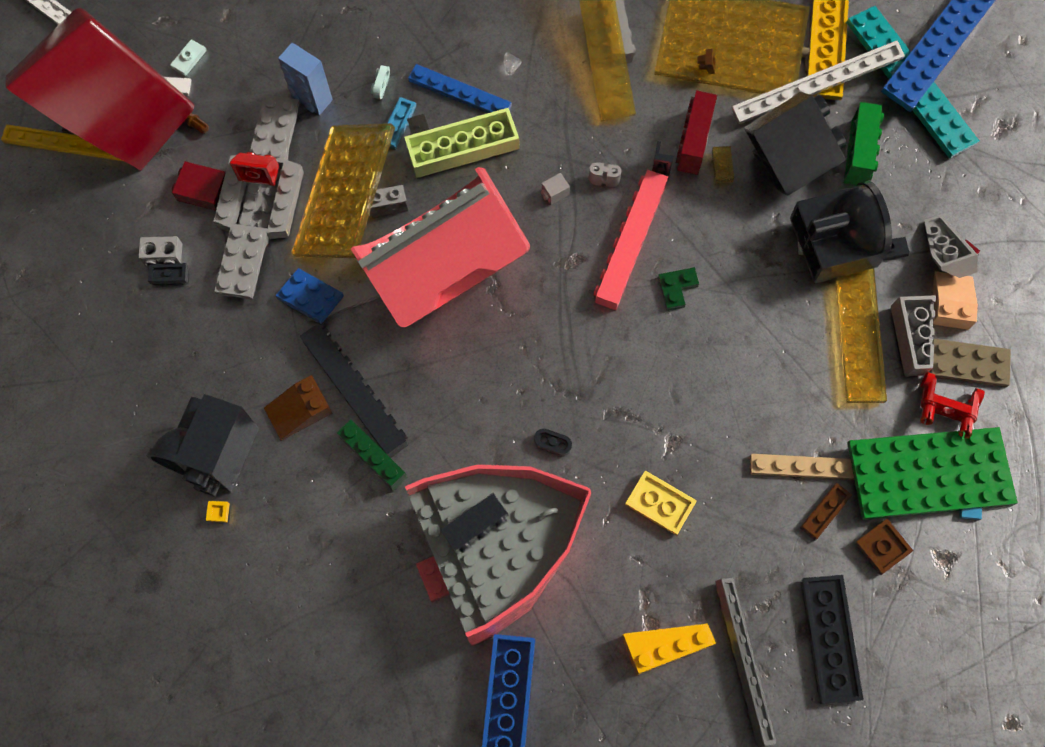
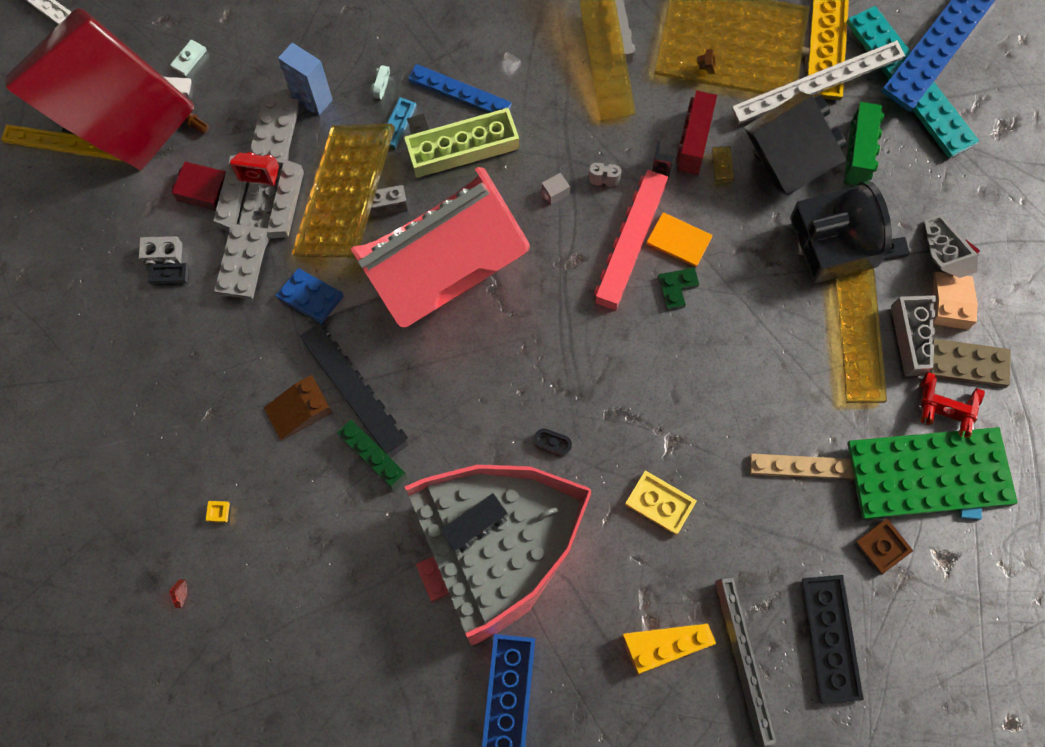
black piece [147,394,259,497] -> none
reddish brown tile [800,482,852,541] -> none
none -> clear red tile [169,579,187,608]
none -> light orange tile [647,212,713,268]

